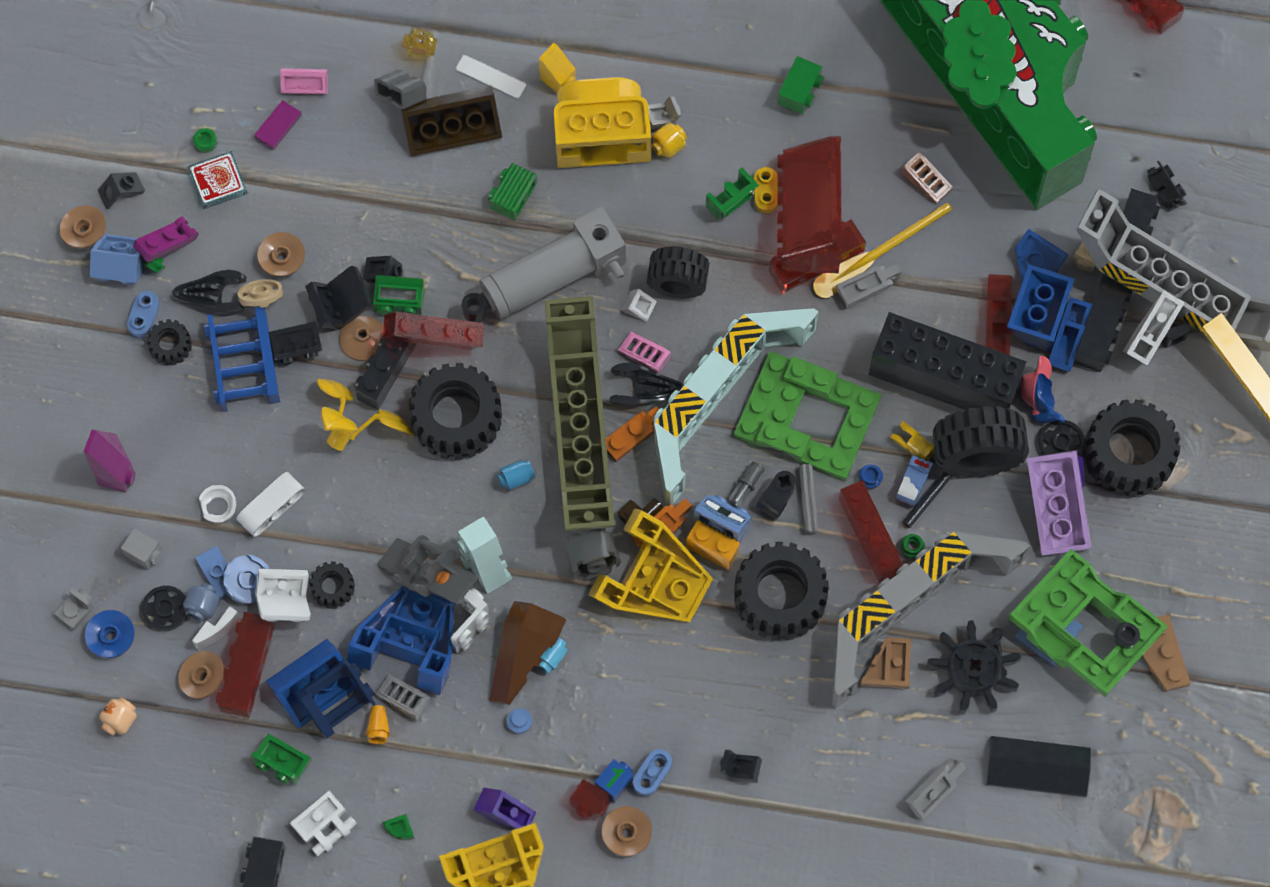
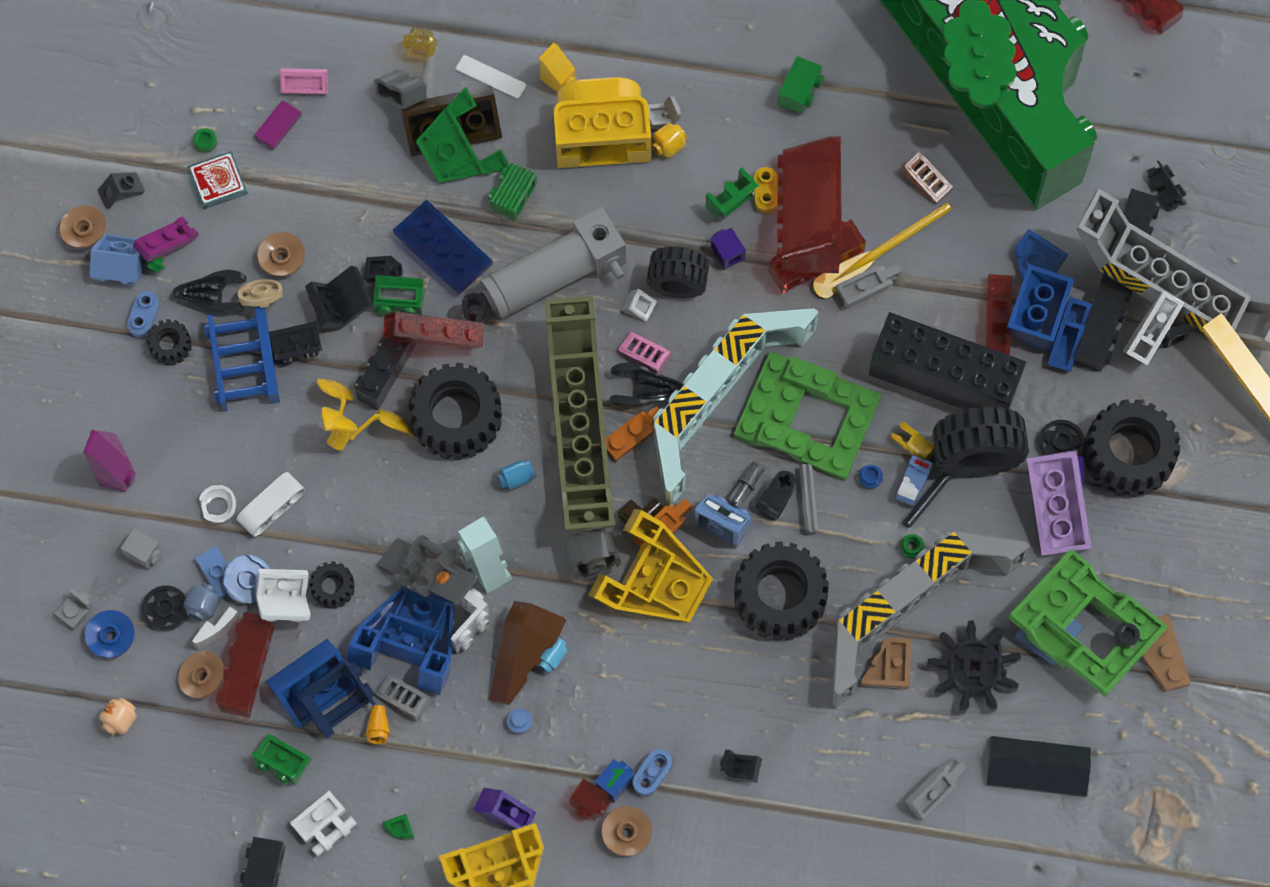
medium nougat dish [339,316,387,361] -> none
light orange brick [686,520,740,571] -> none
clear red brick [839,480,903,584] -> none
hair [1020,356,1065,423] -> none
tan bracket [1072,242,1097,273] -> none
none -> clear blue plate [393,199,493,295]
none -> green wing [416,87,510,183]
none -> dark purple brick [711,227,746,270]

